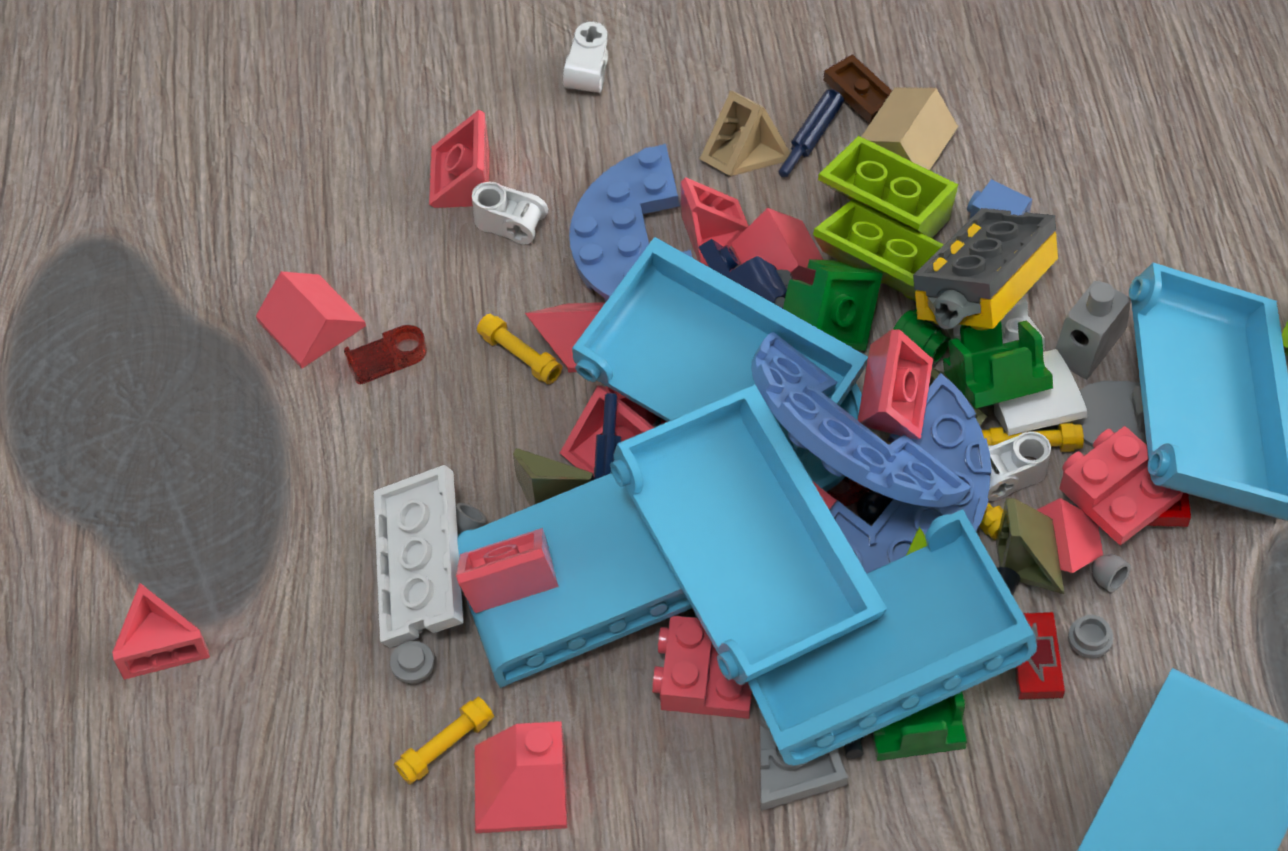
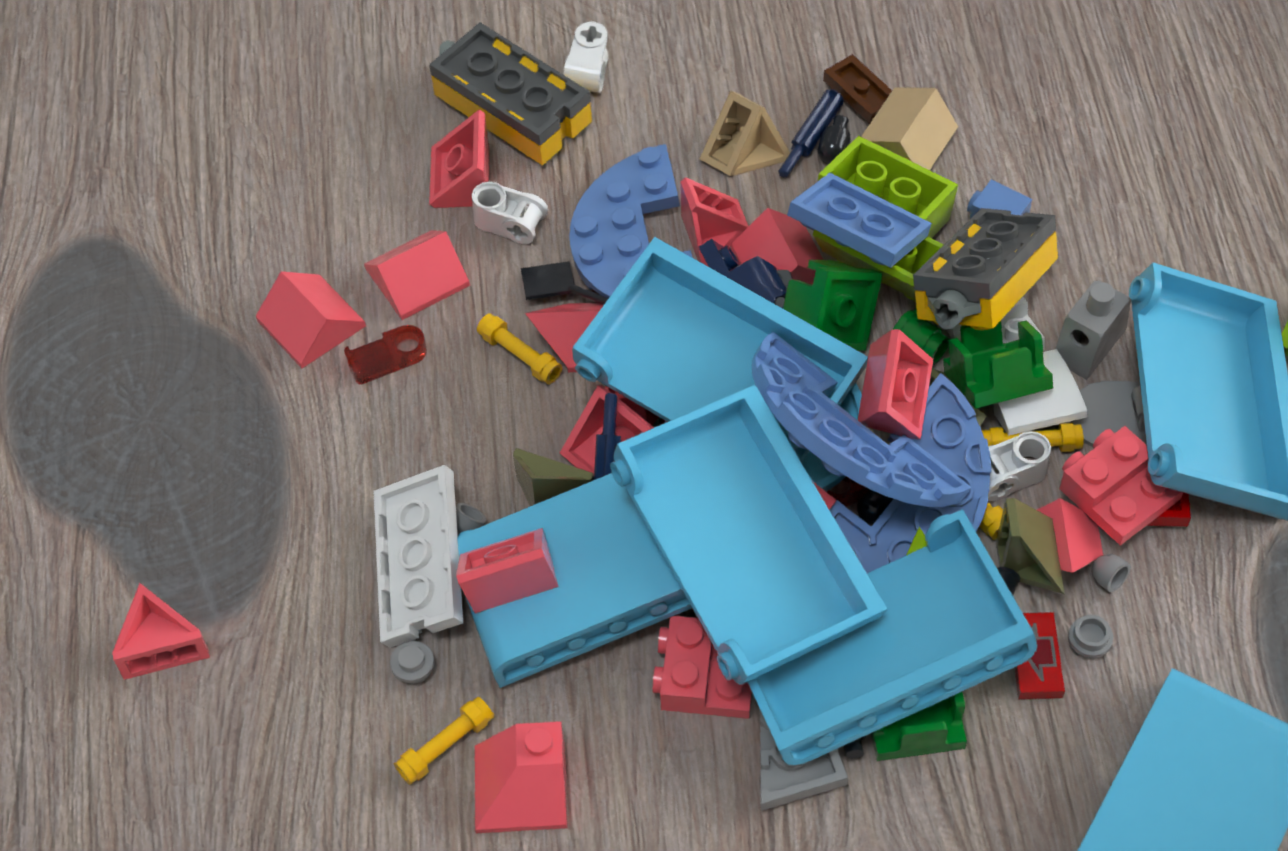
none -> coral slope [364,230,470,320]
none -> dark grey piece [429,22,592,166]
none -> black piece [521,261,609,305]
none -> medium blue plate [787,173,932,268]
none -> black cylinder [818,115,851,164]

